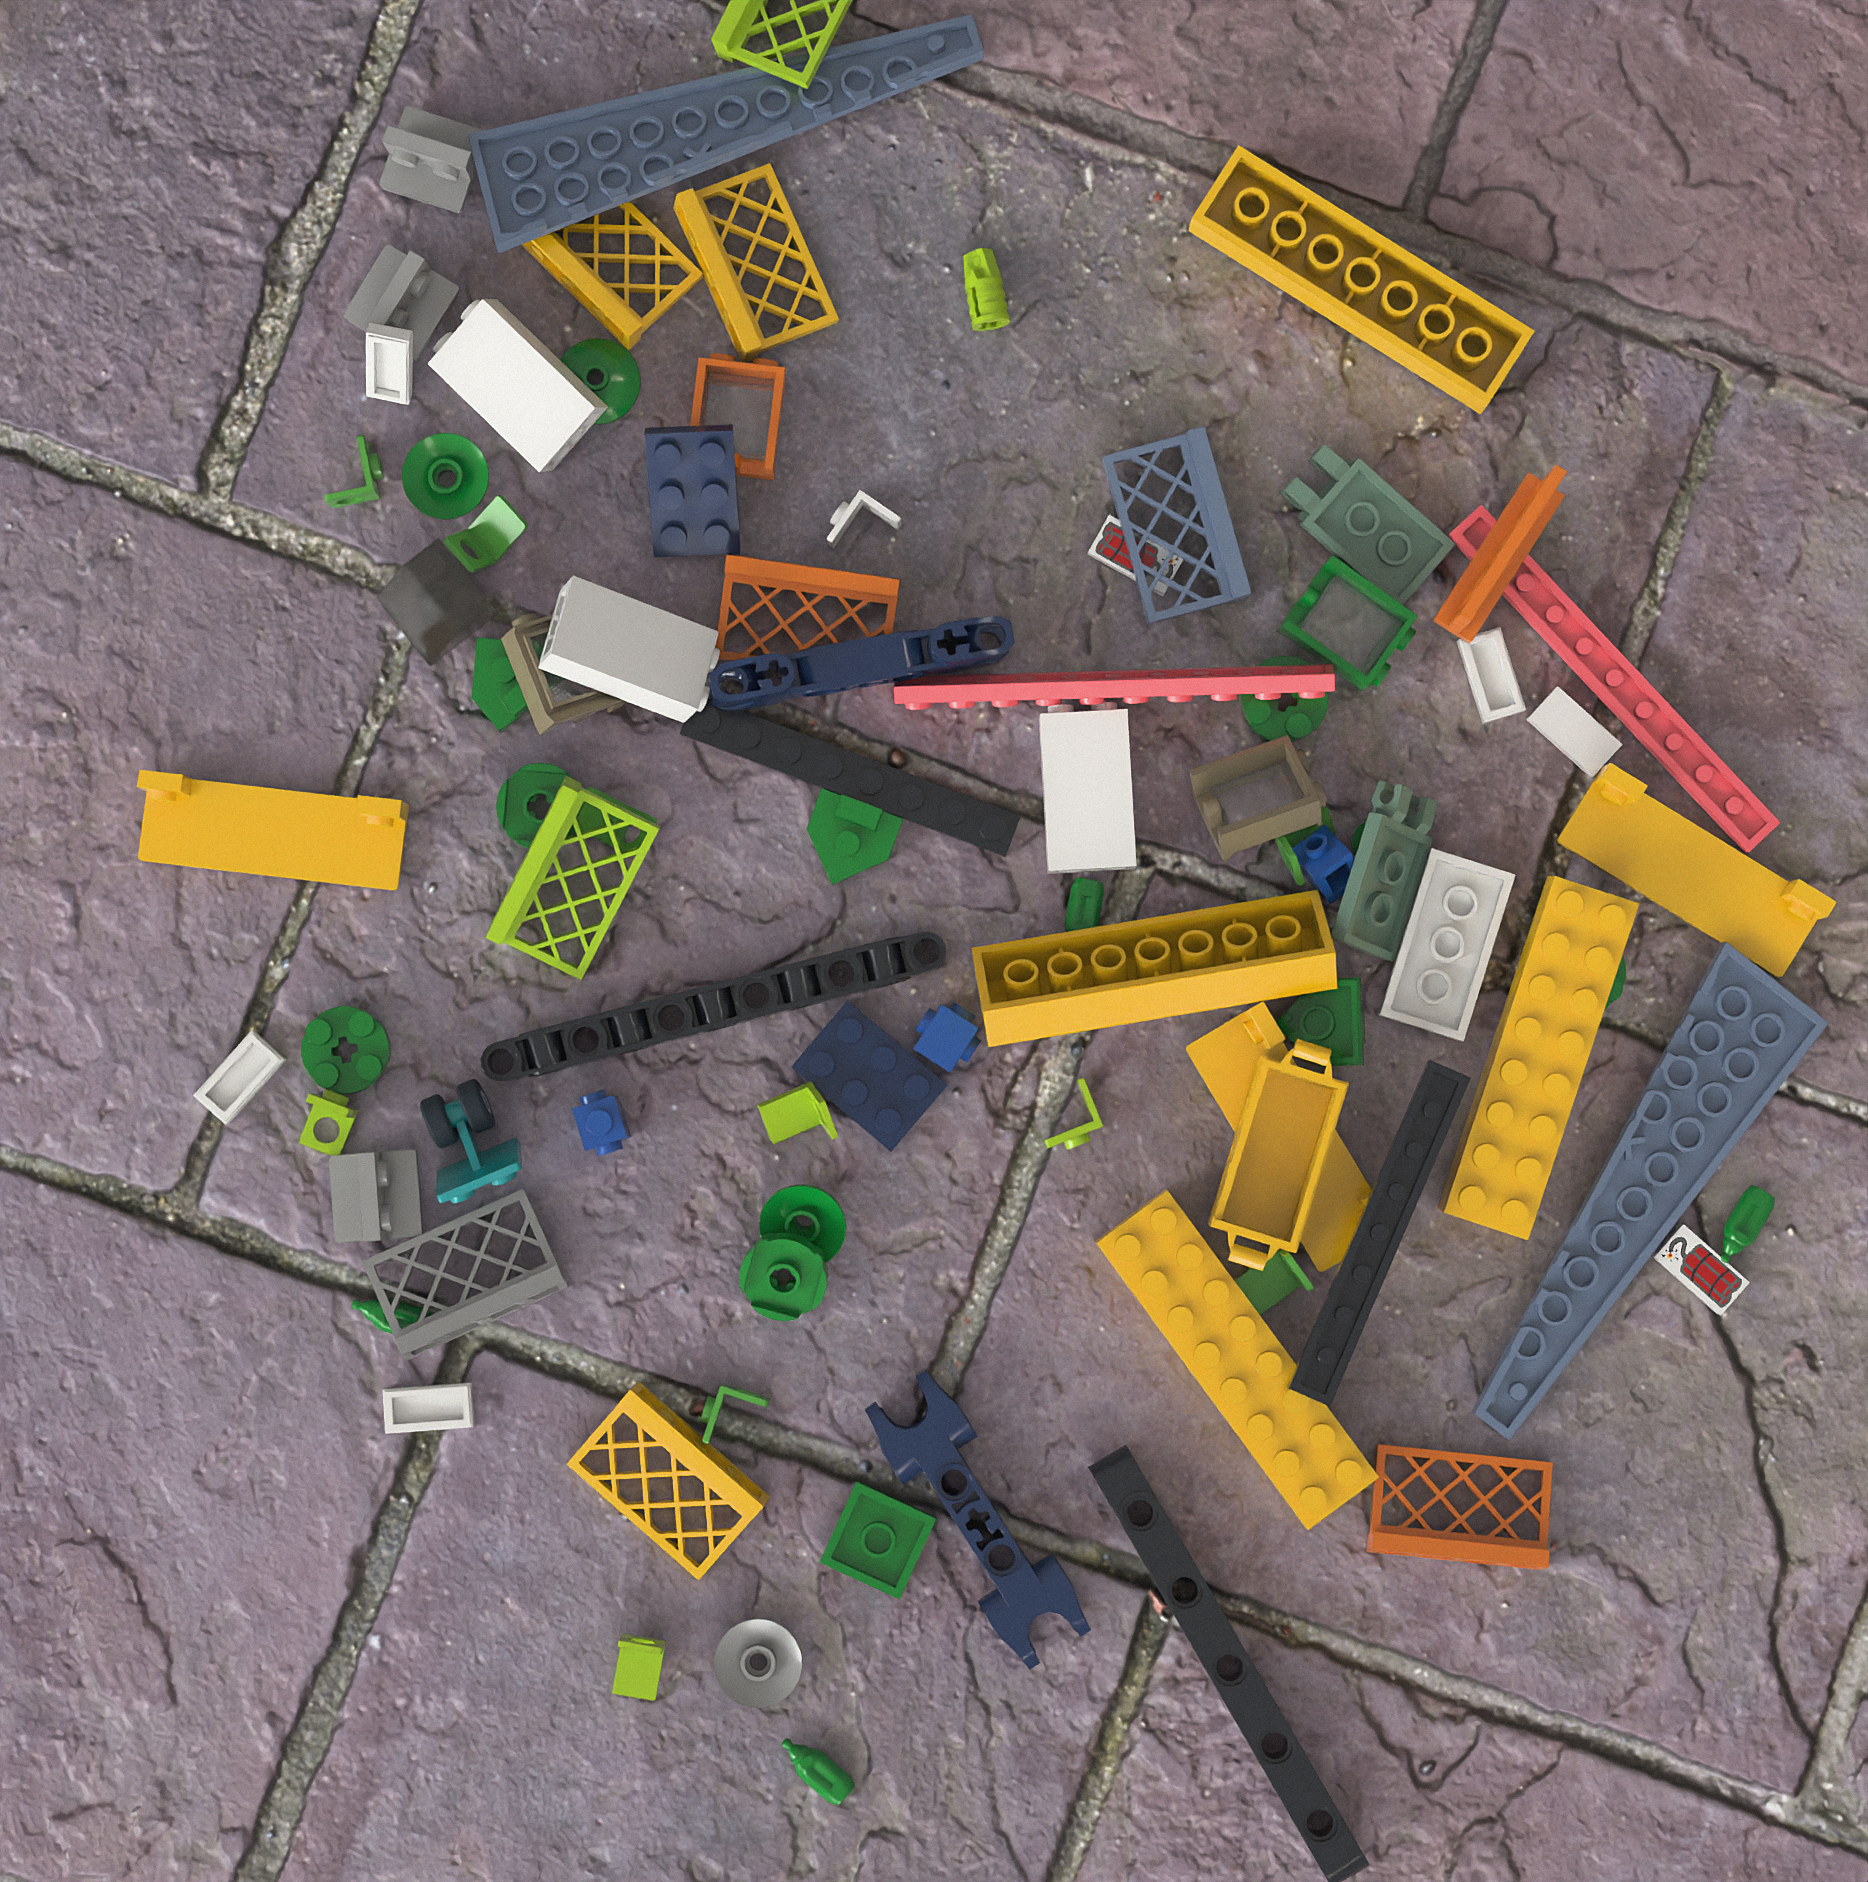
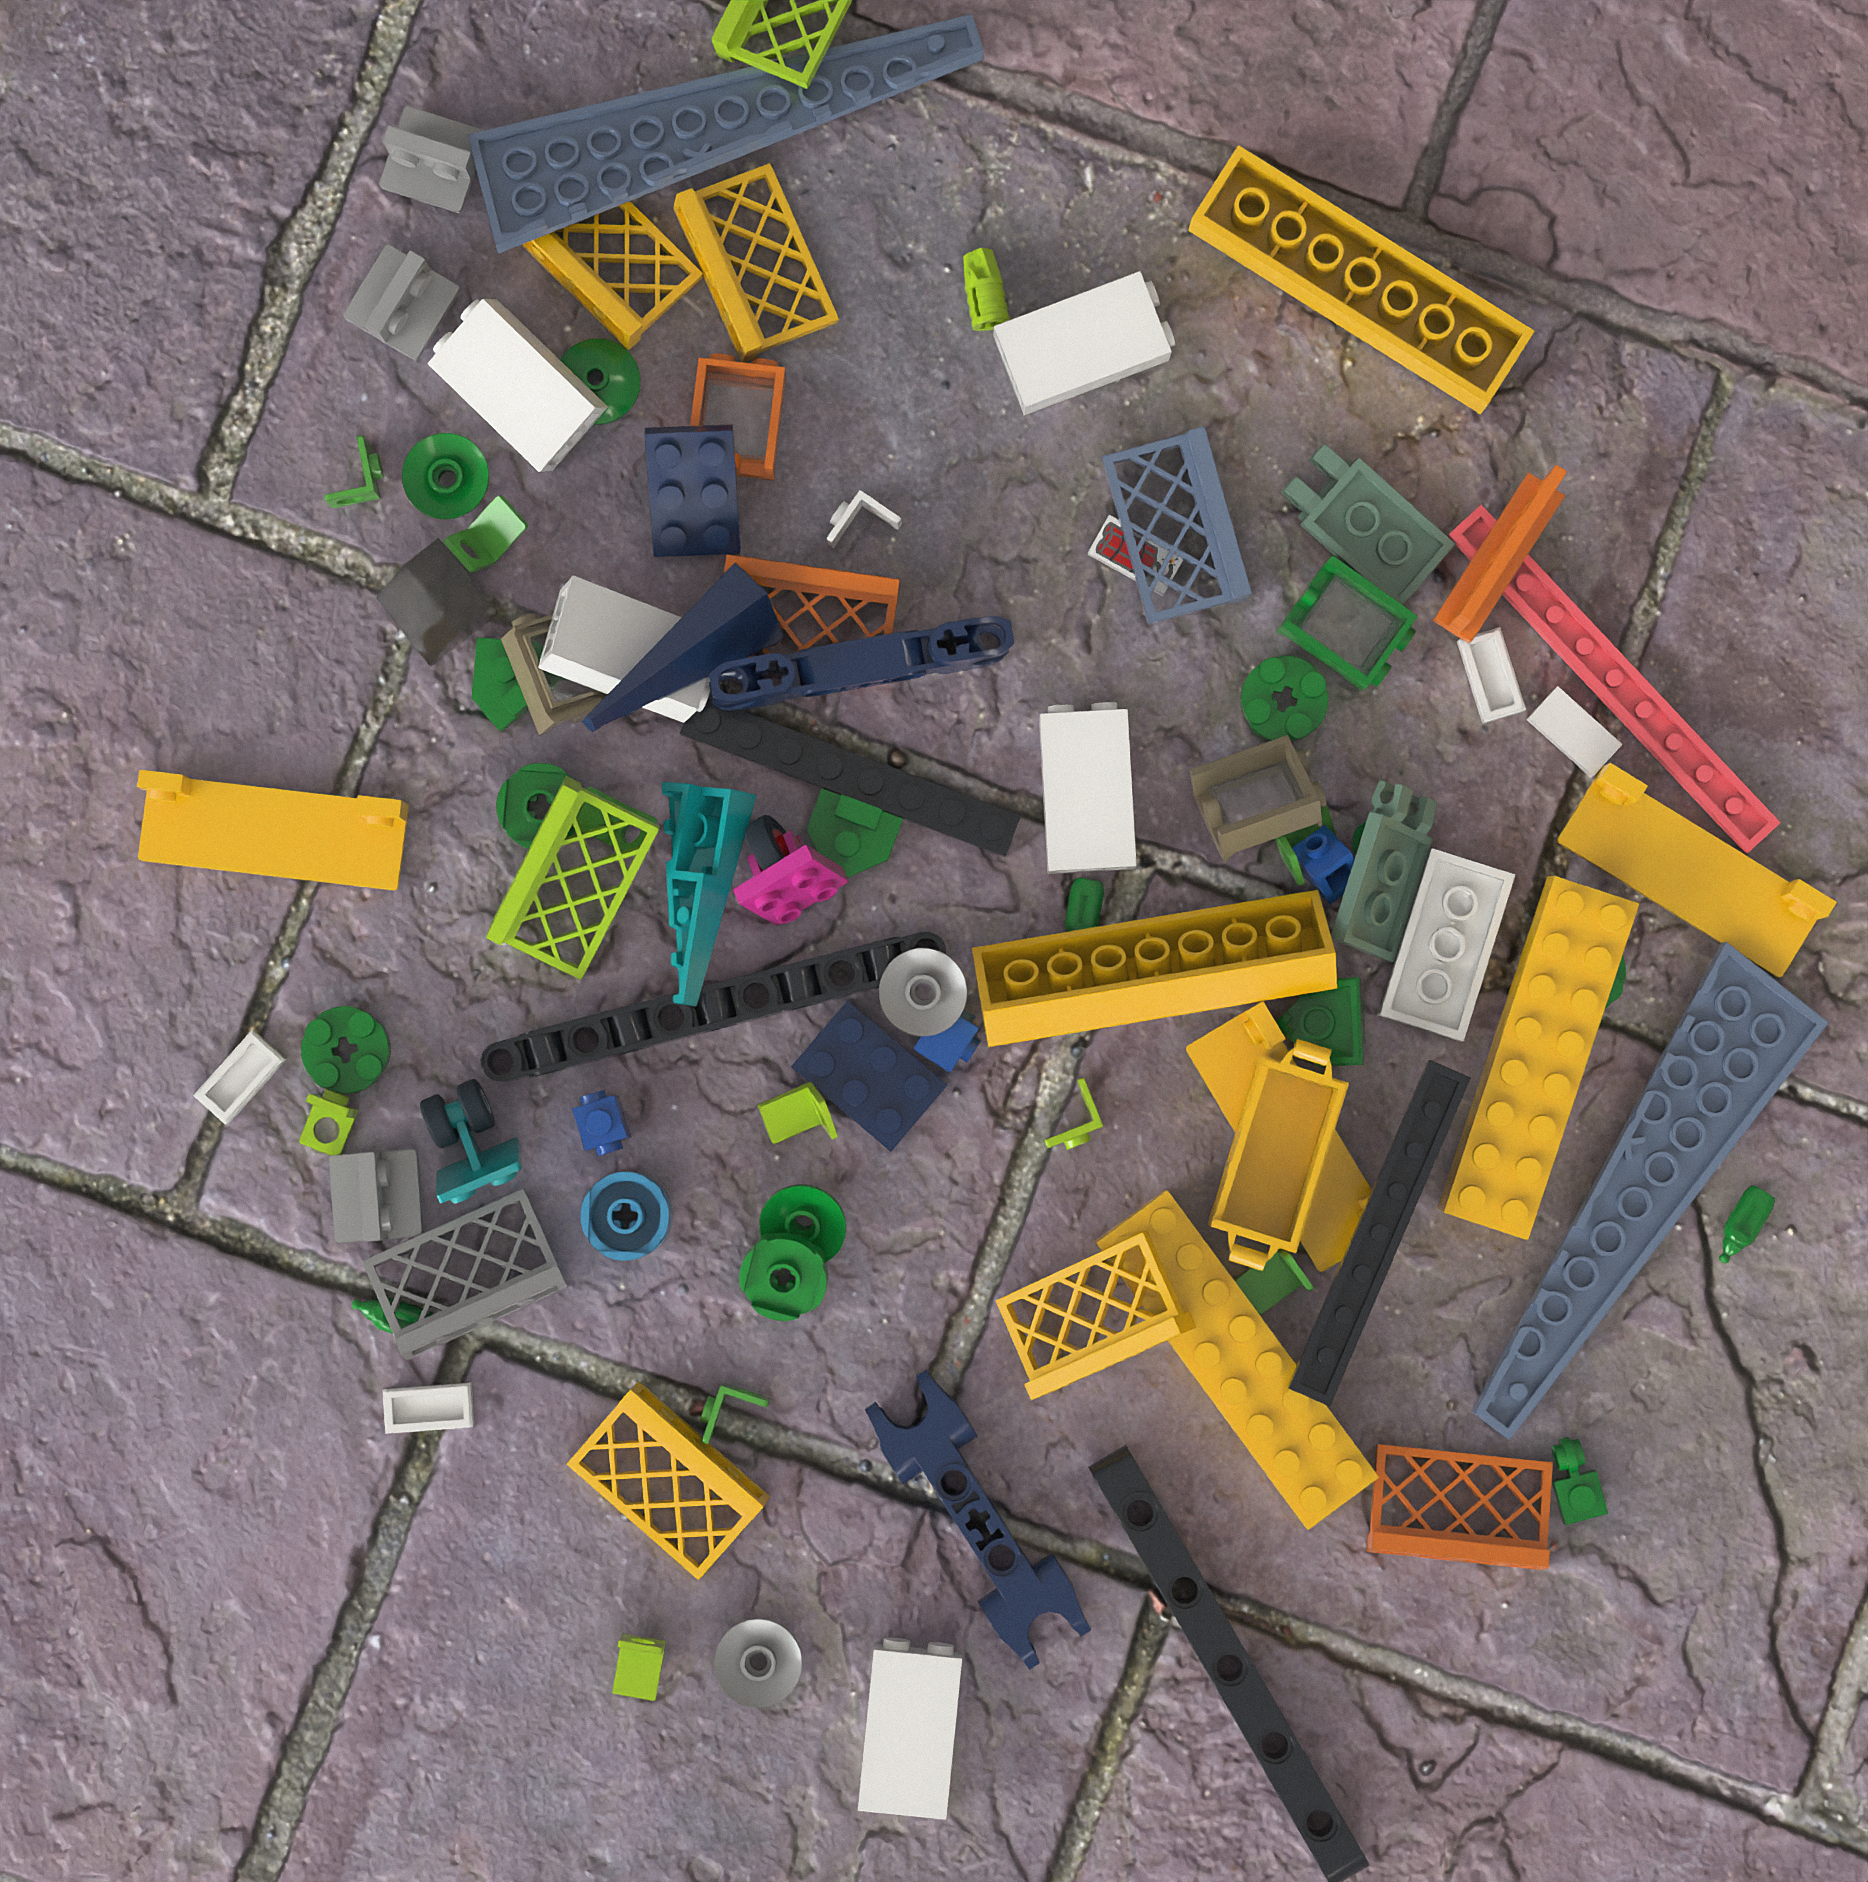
white tile [366,322,413,405] -> none
green piece [782,1738,855,1806] -> none
green plate [819,1480,937,1600] -> none
coral plate [894,664,1335,710] -> none
tile [1652,1224,1750,1315] -> none
none -> dark azure brick [580,1171,673,1261]
none -> dark blue wedge [582,563,784,732]
none -> teal wedge [662,782,757,1006]
none -> dark pink plate [733,815,849,926]
none -> white brick [858,1638,962,1820]
none -> light grey dish [879,948,967,1036]
none -> white brick [993,271,1175,415]
none -> yellow fence [996,1231,1197,1400]
none -> green plate [1552,1437,1608,1525]

